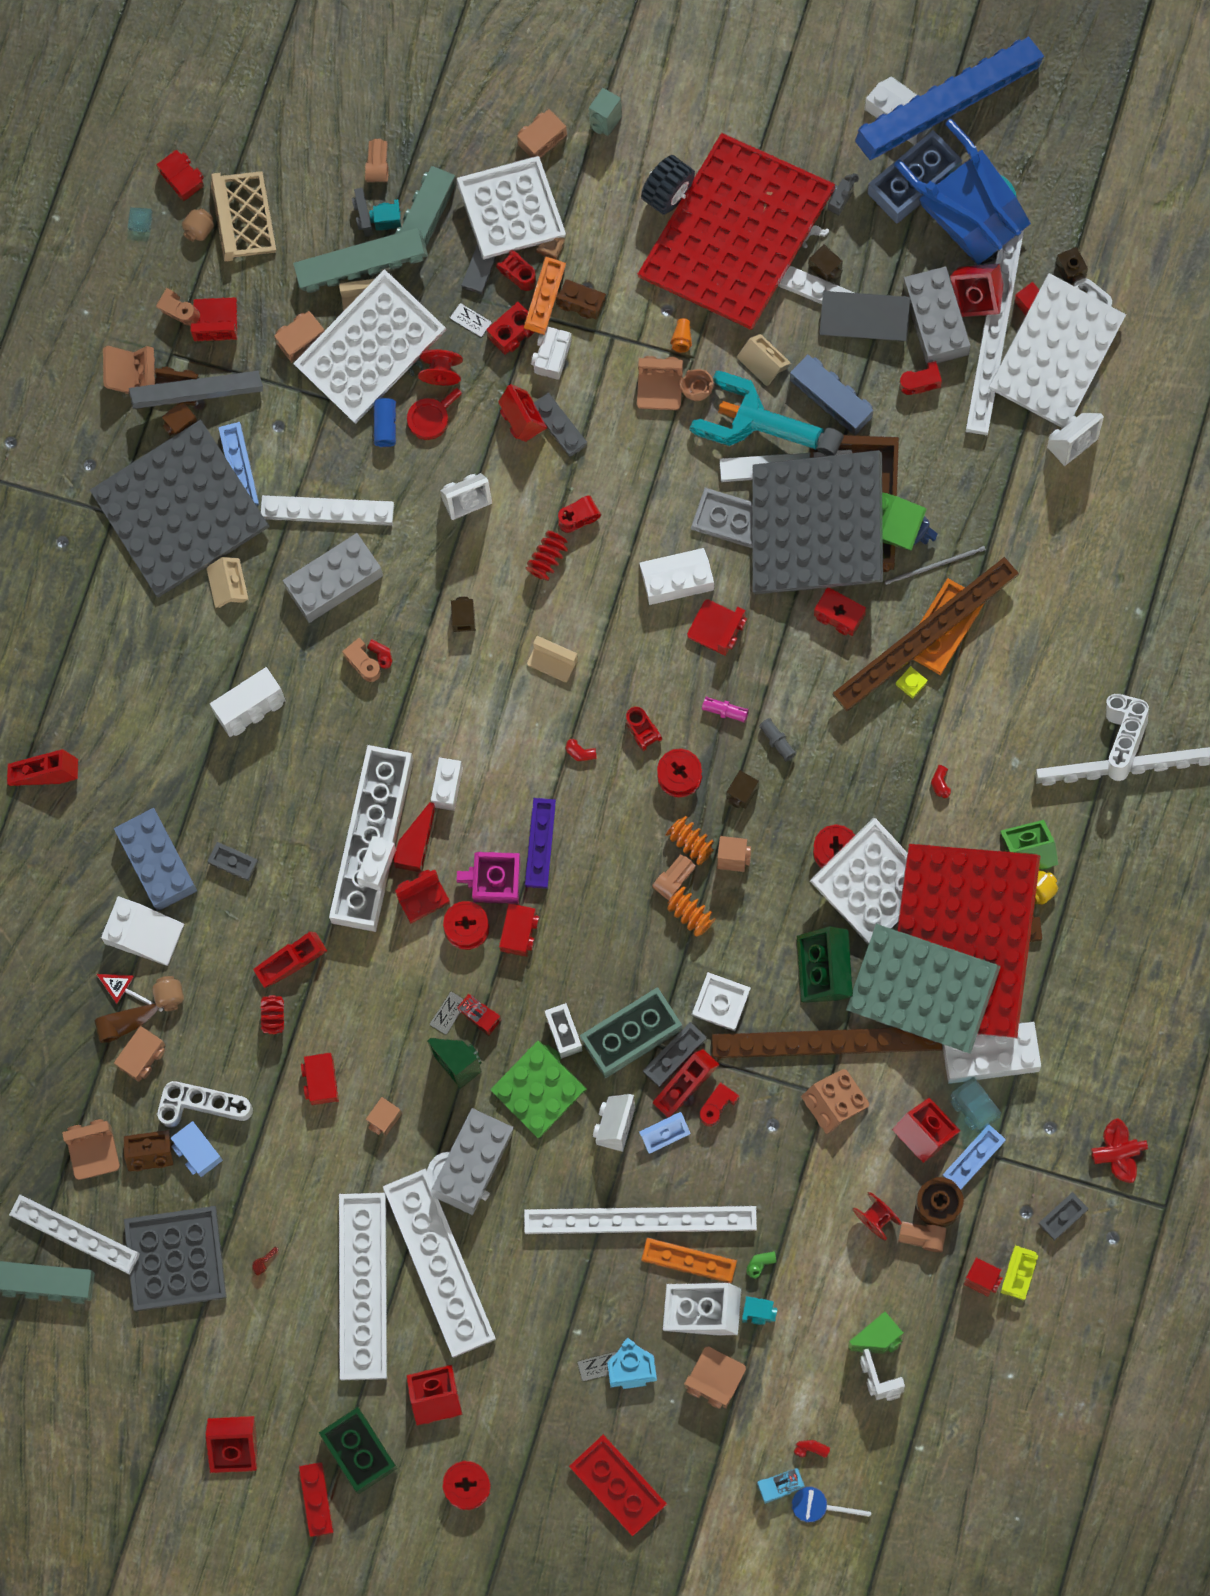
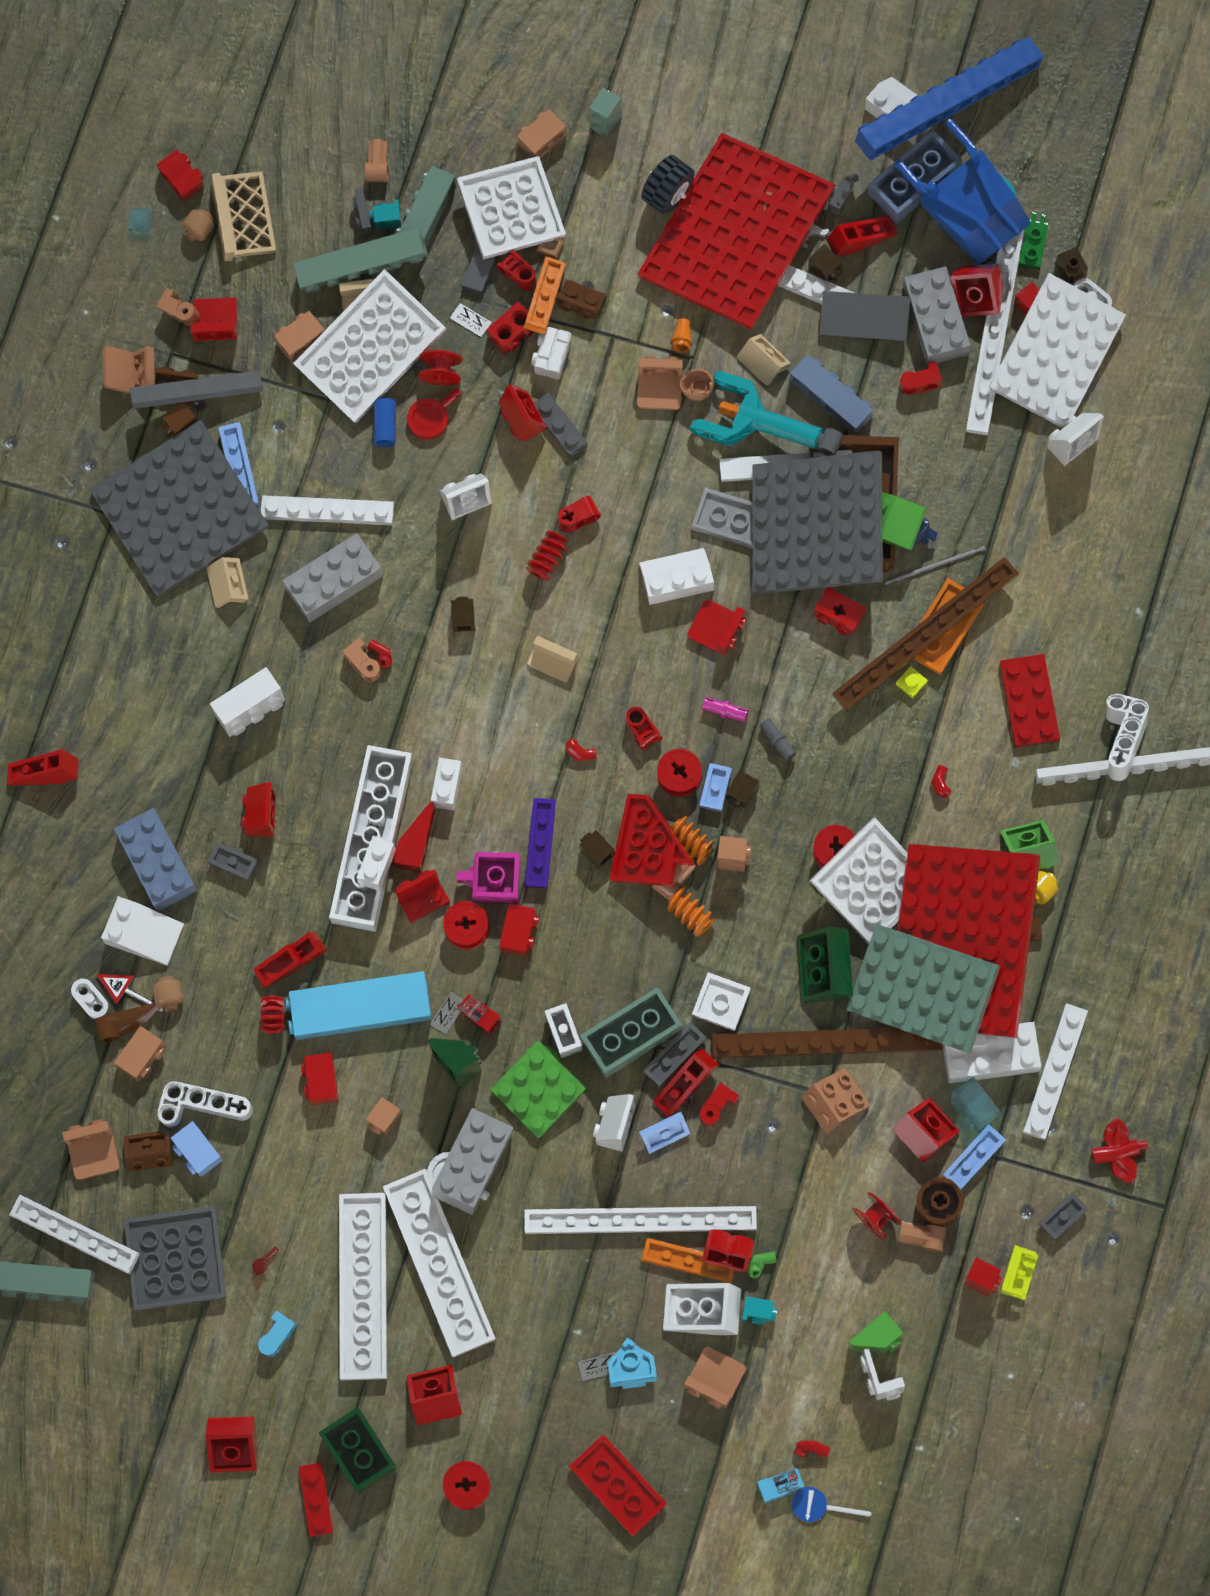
none -> white plate [71,979,109,1019]
none -> red slope [242,782,276,837]
none -> medium azure leg [258,1310,297,1357]
none -> medium azure brick [286,971,432,1040]
none -> dark brown brick [579,830,615,869]
none -> red wing [609,794,694,887]
none -> light blue plate [699,763,732,812]
none -> red brick [702,1229,754,1272]
none -> red slope [826,216,898,257]
none -> red plate [1000,654,1060,748]
none -> green hinge [1018,211,1049,270]
none -> white plate [1023,1003,1088,1140]

